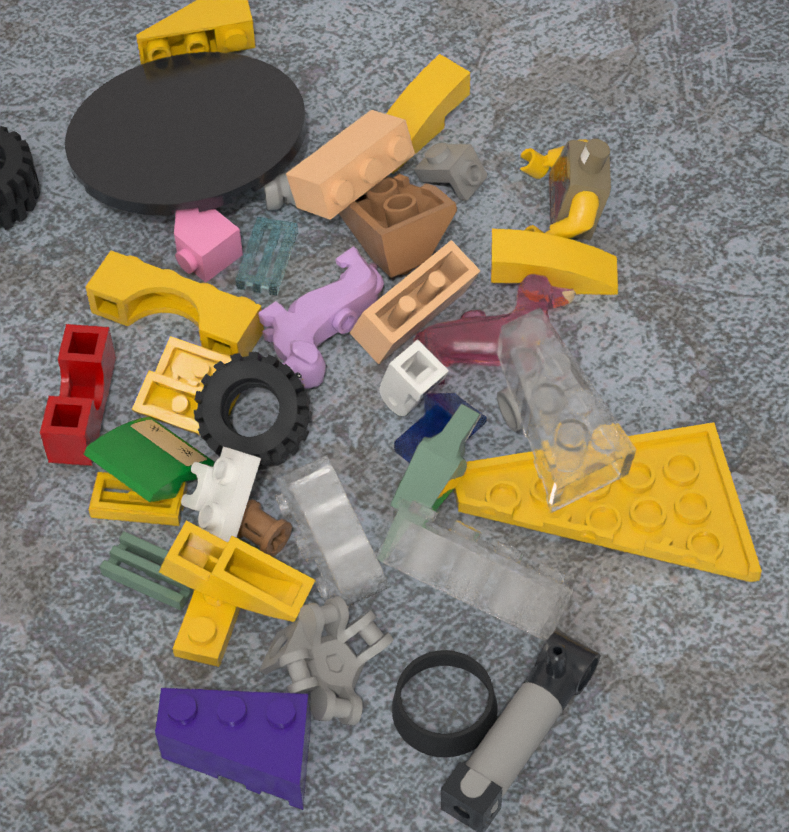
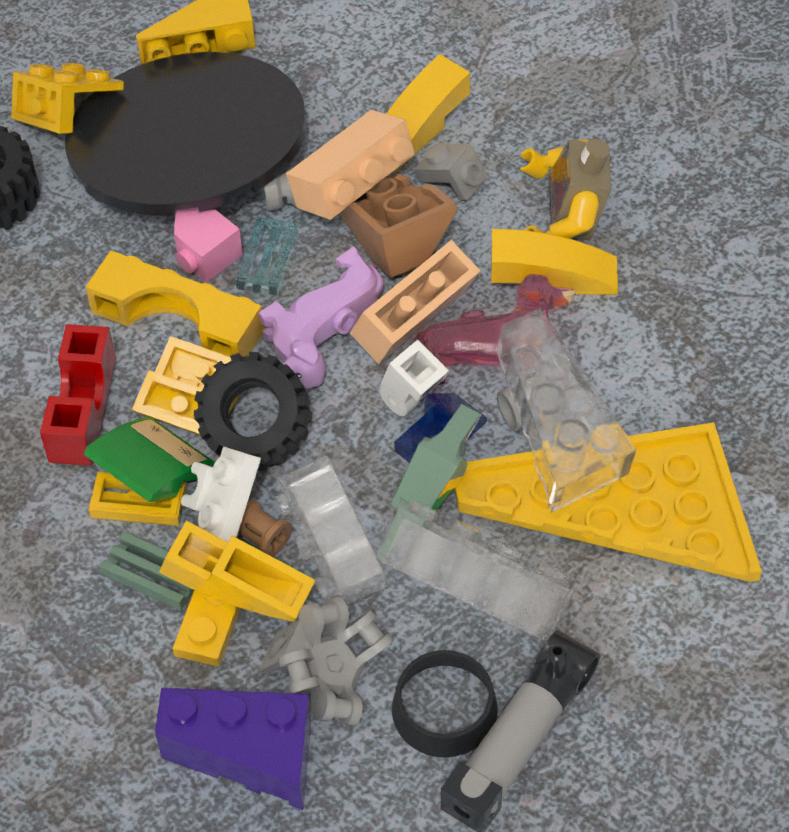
none -> yellow bracket [11,63,124,134]

